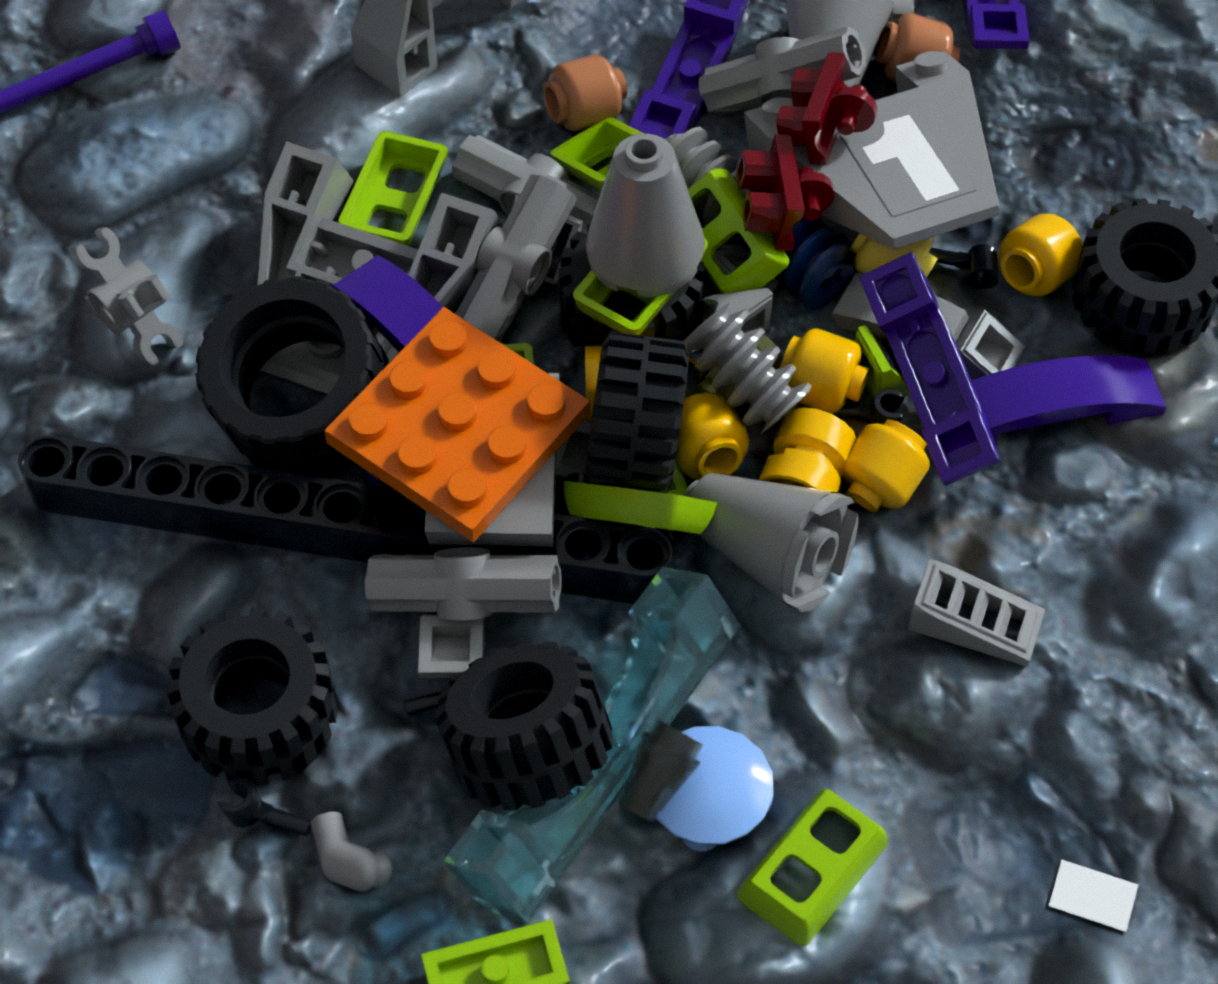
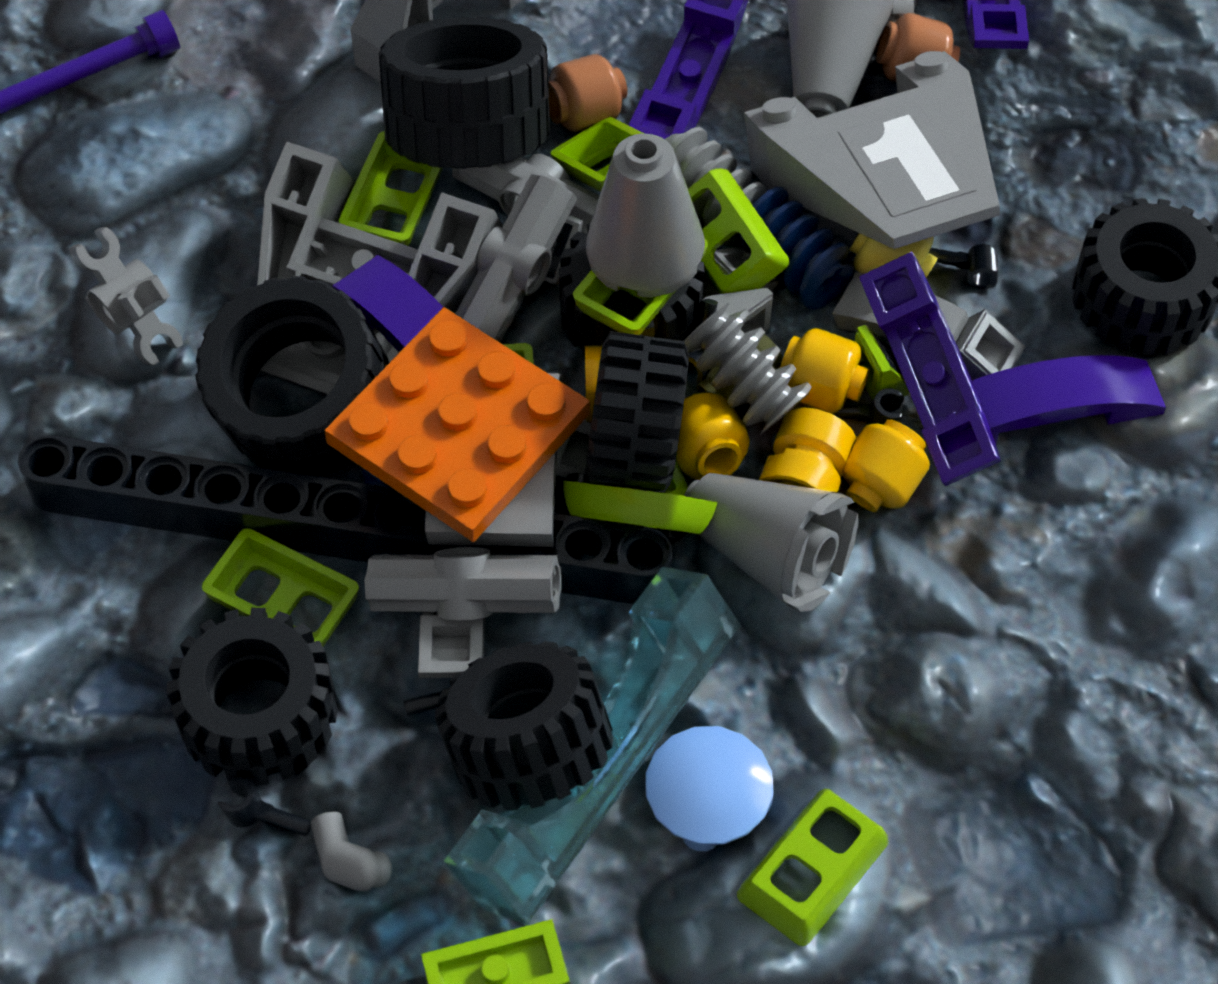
clear smoke cone [619,720,703,822] -> none
light grey piece [699,26,866,117] -> none
dark red hips [736,134,834,251] -> none
dark red hips [776,52,878,165] -> none
light grey slope [908,559,1045,667] -> none
yellow head [998,213,1083,297] -> none
white sticker [1049,860,1138,932] -> none
none -> lime piece [202,528,359,647]
none -> black tyre [379,17,550,169]

